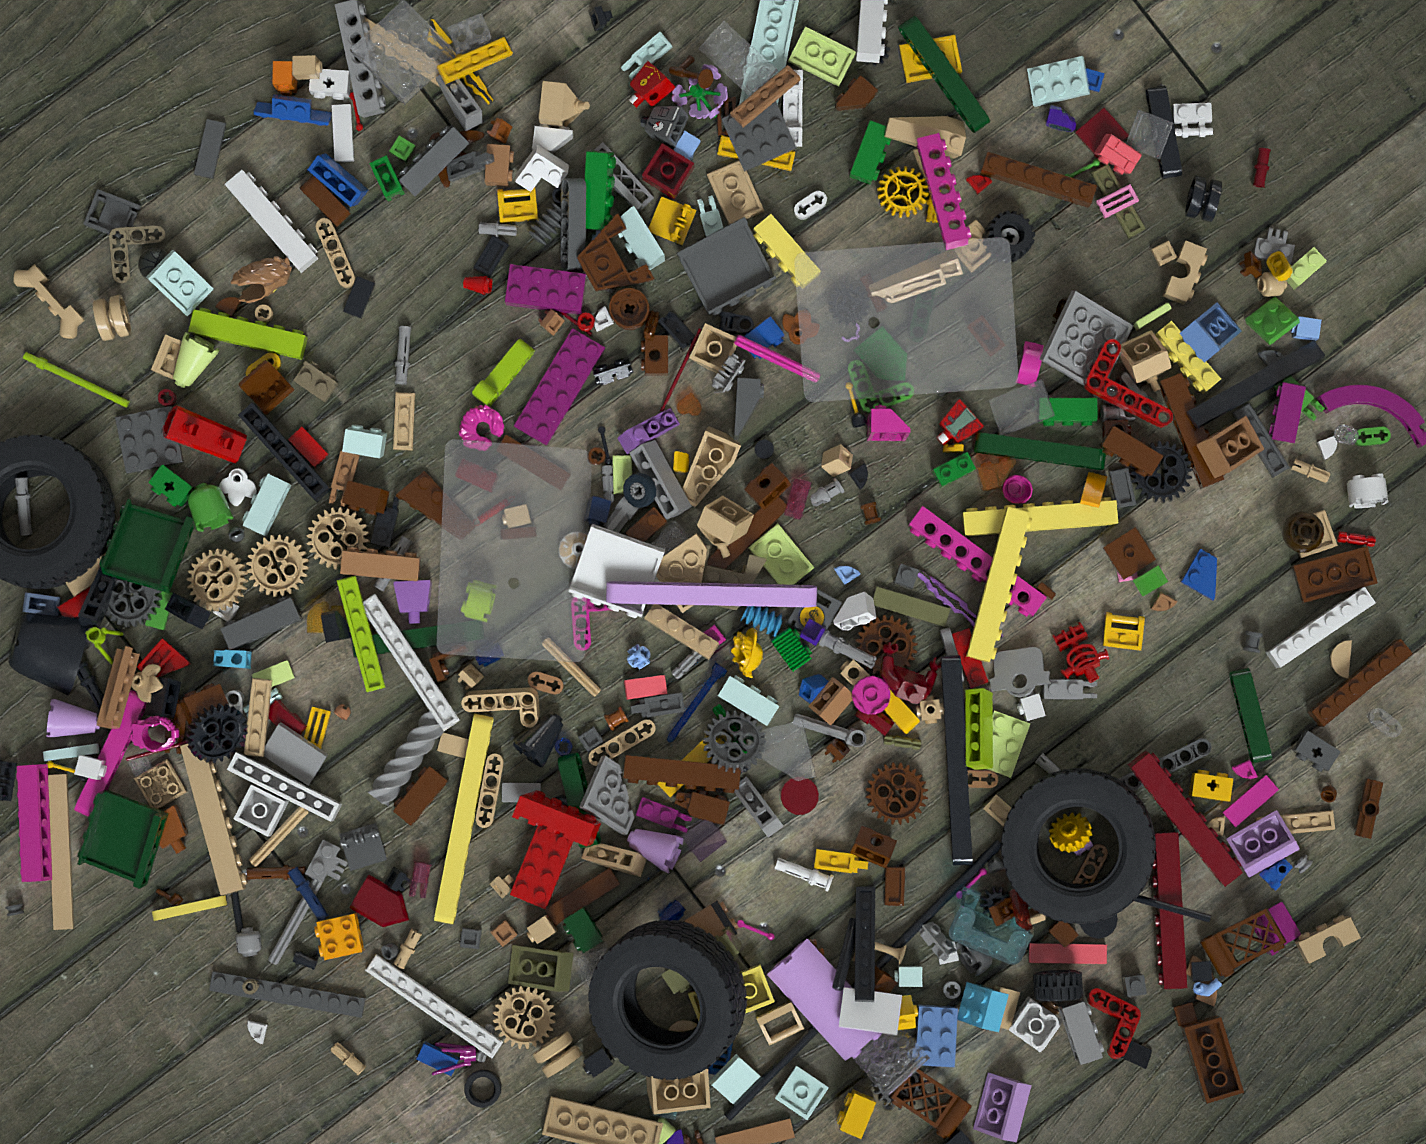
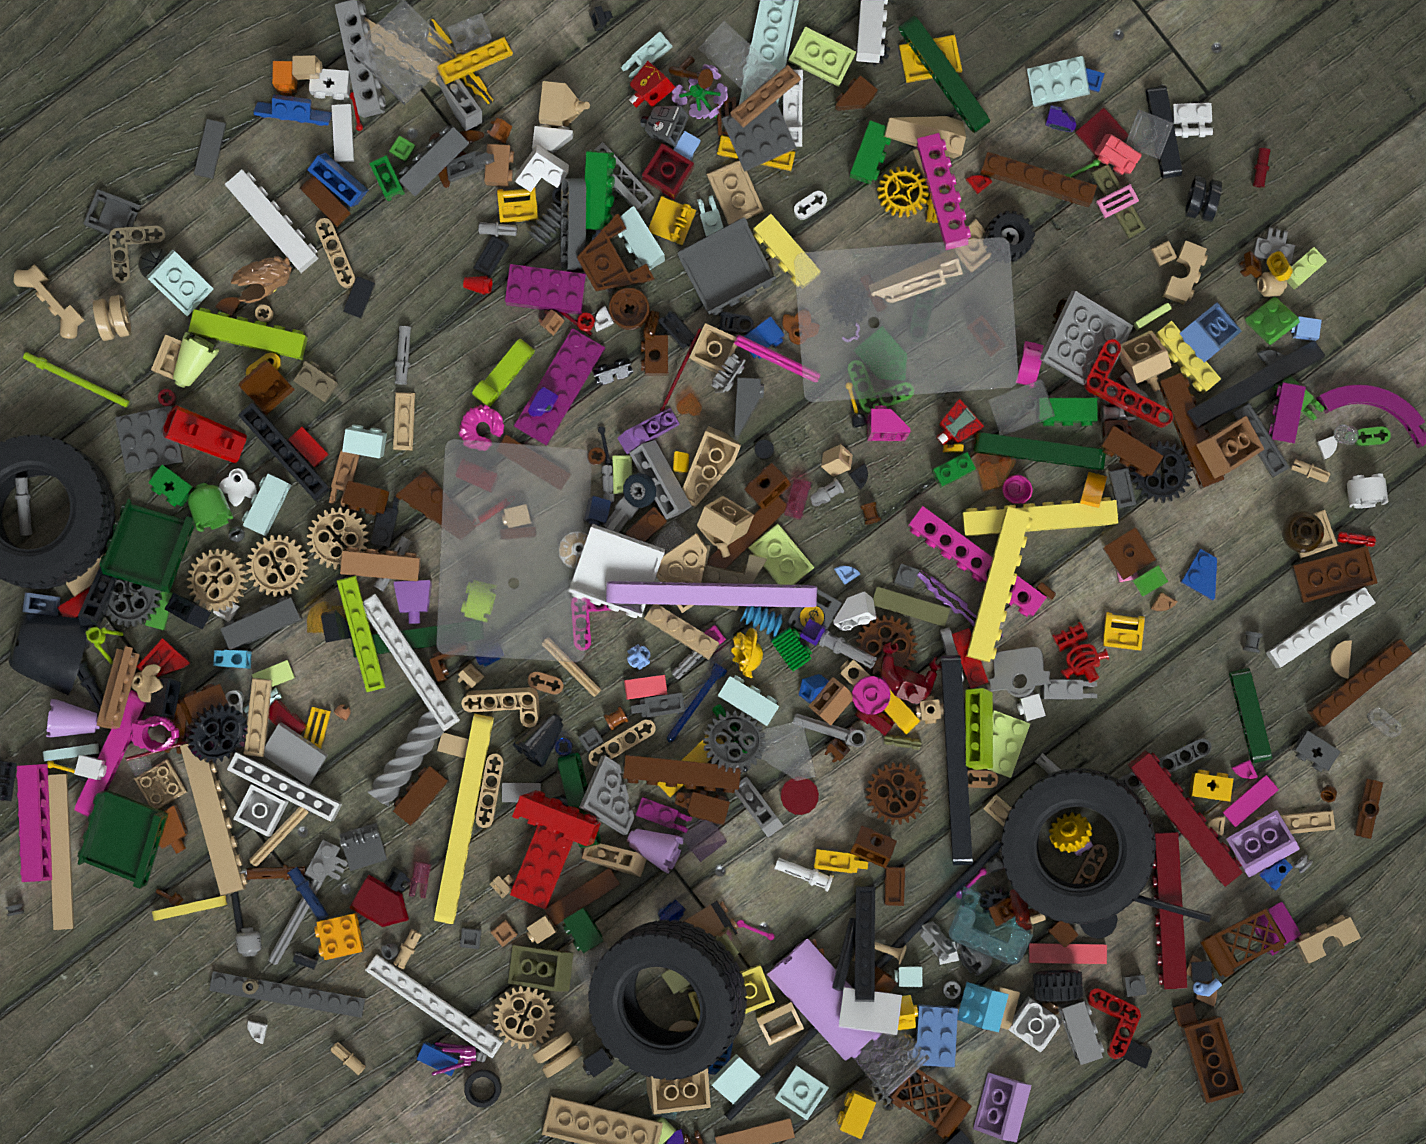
none -> dark purple rock [528,387,559,417]

